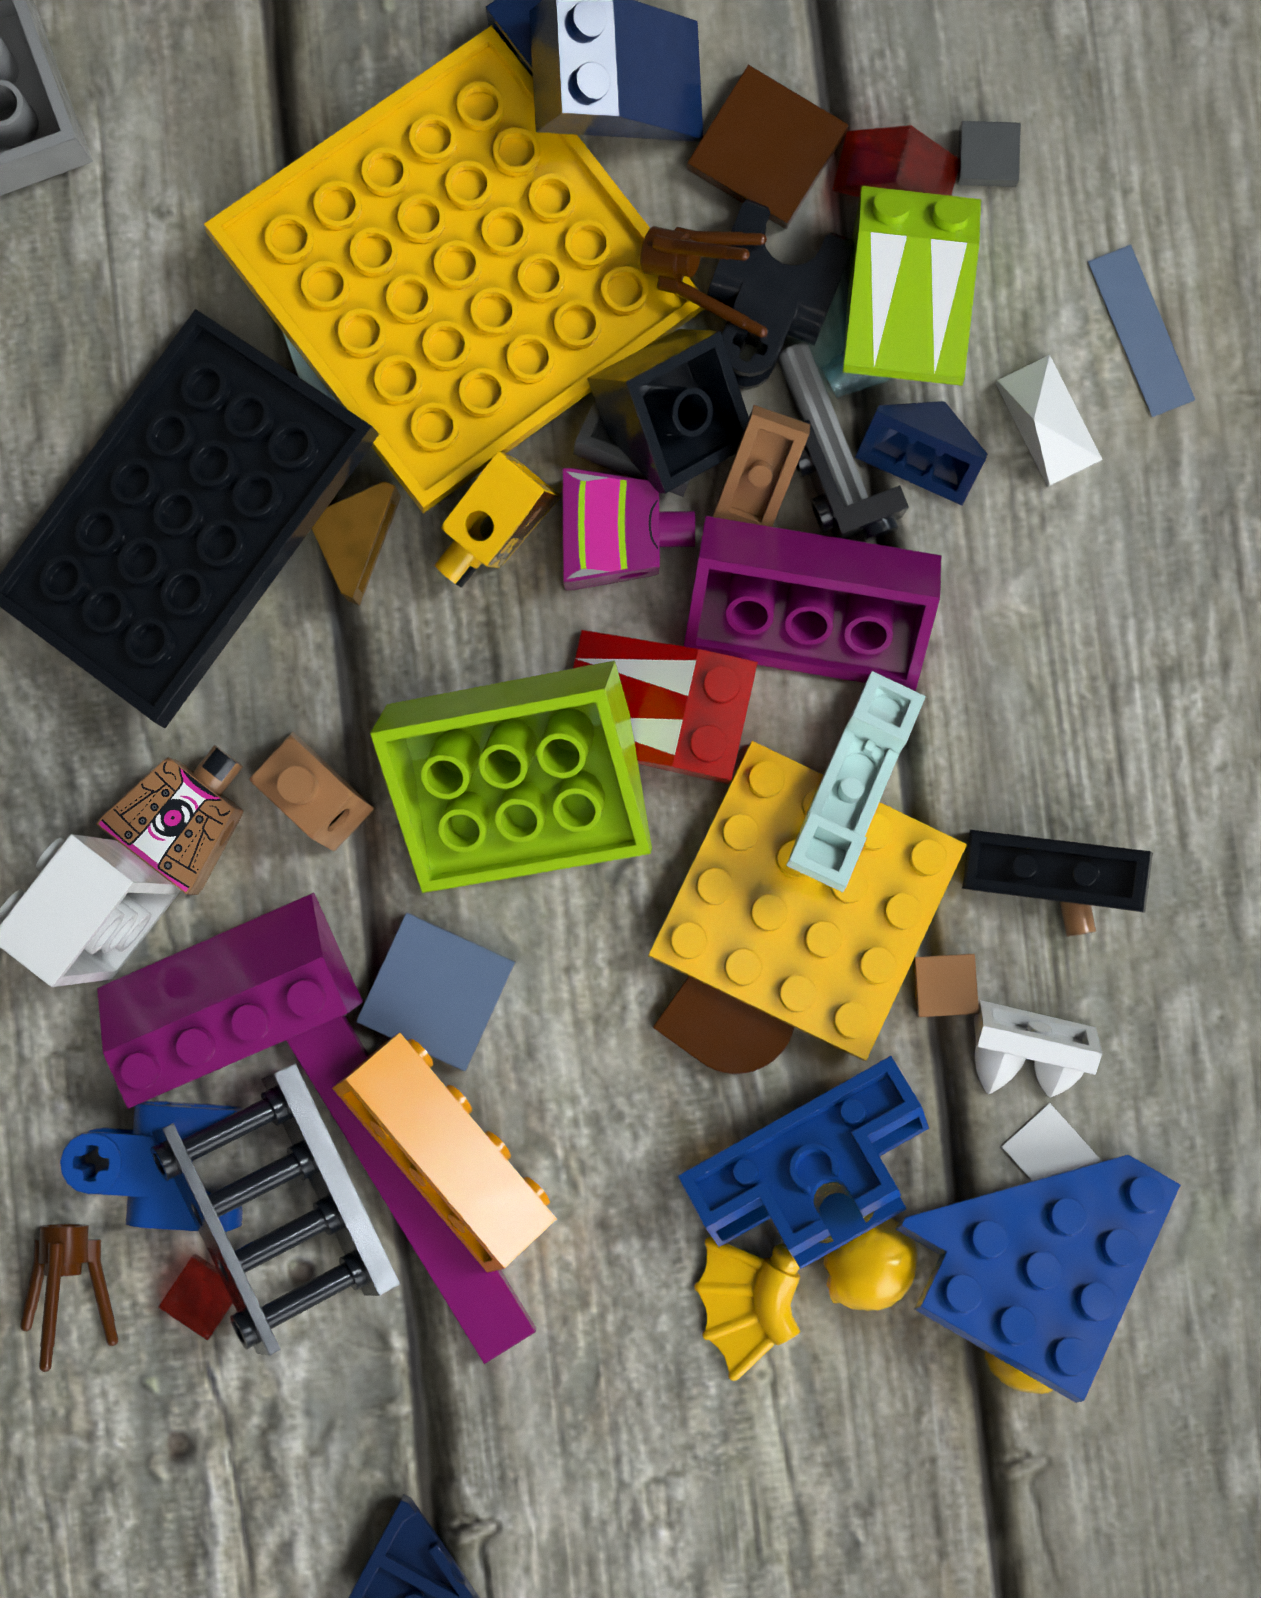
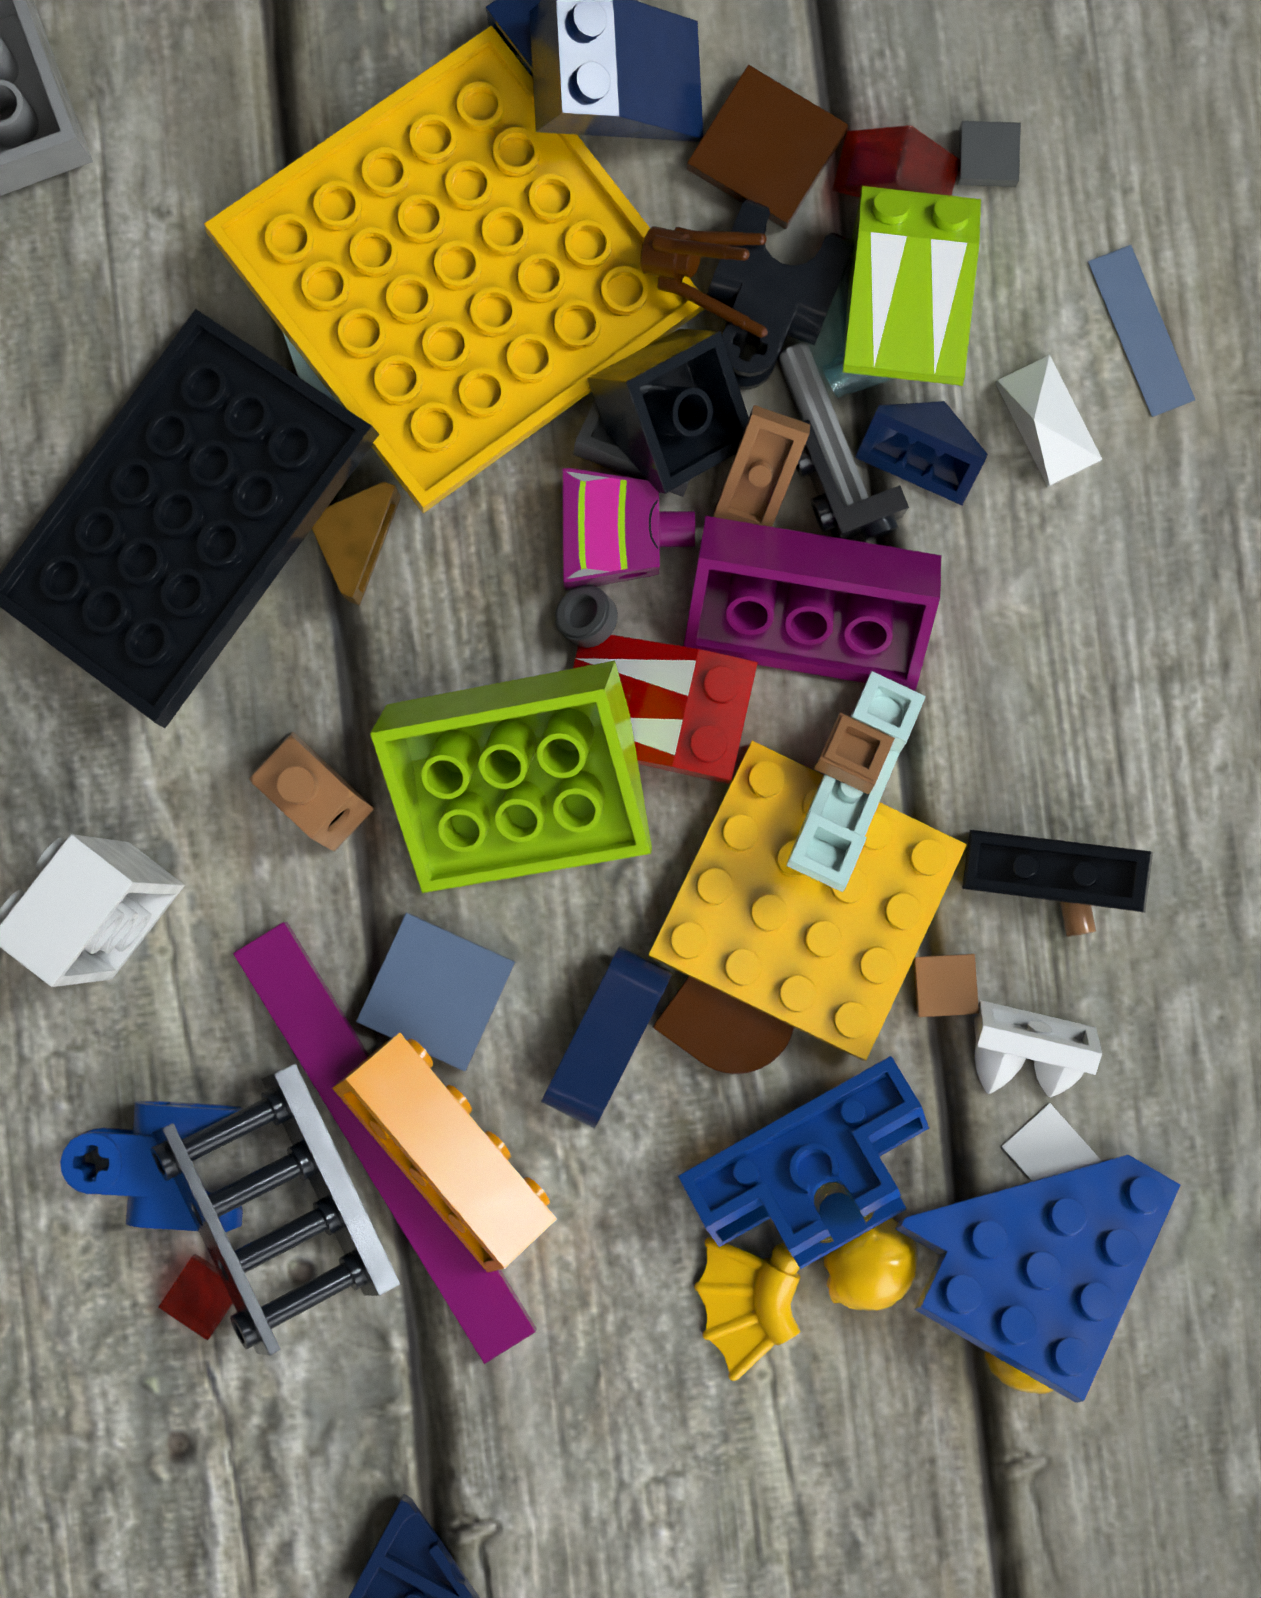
reddish brown plant [20,1224,118,1372] -> none
torso [96,745,243,895] -> none
magenta slope [97,892,363,1109] -> none
yellow torso [434,451,561,588] -> none
none -> dark blue beam [541,946,673,1129]
none -> dark grey tile [555,585,618,648]
none -> medium nougat tile [814,712,895,795]

